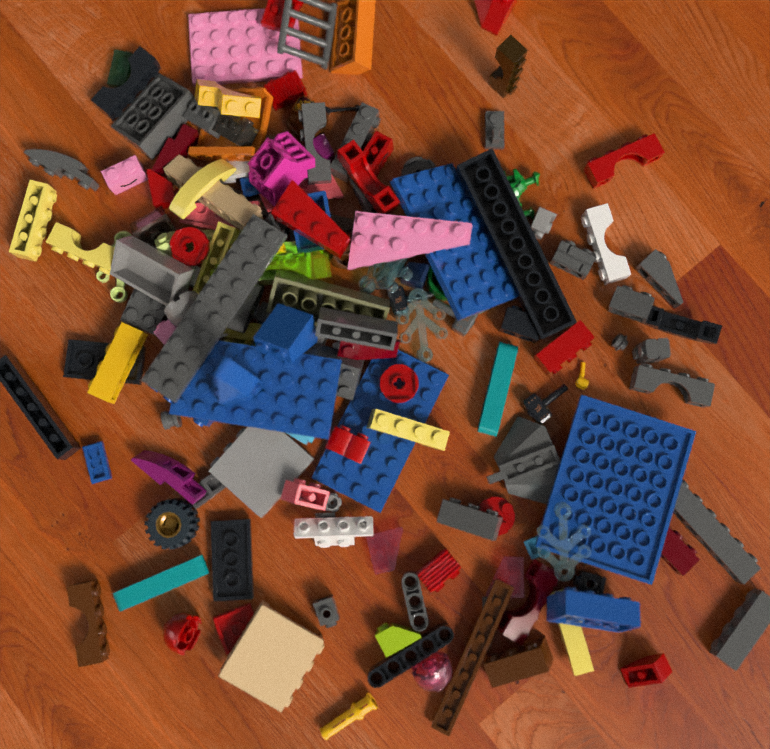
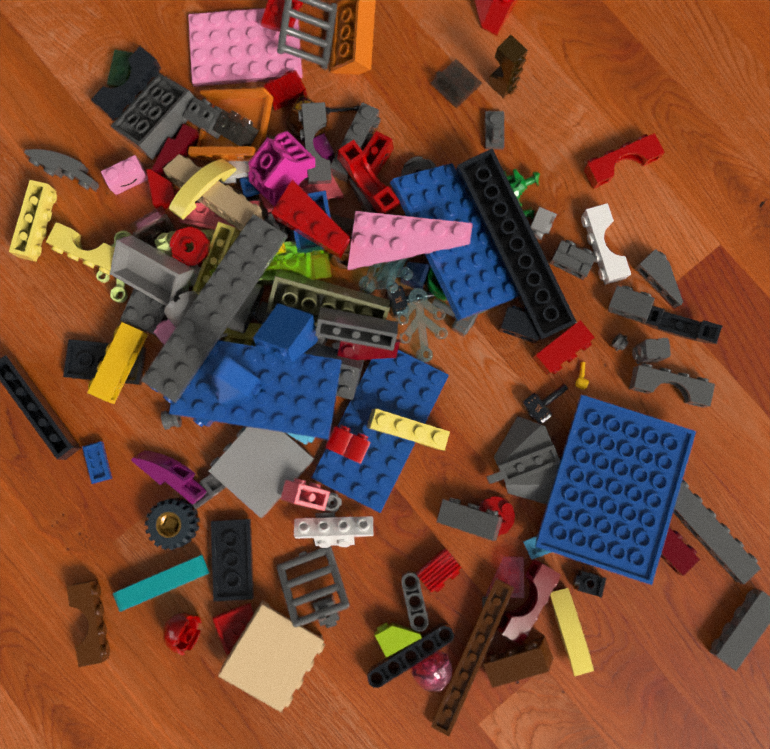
yellow arch [195,79,261,118] -> none
yellow pin [320,692,378,740] -> none
clear pink wing [366,527,403,575] -> none
red plate [380,364,419,403] -> none
teal beam [477,342,518,437] -> none
clear light blue plant [537,502,591,581] -> none
blue brick [547,587,641,633] -> none
red slope [620,653,673,688] -> none
none -> dark grey bar [276,546,350,627]
none -> clear smoke hinge [431,59,482,108]

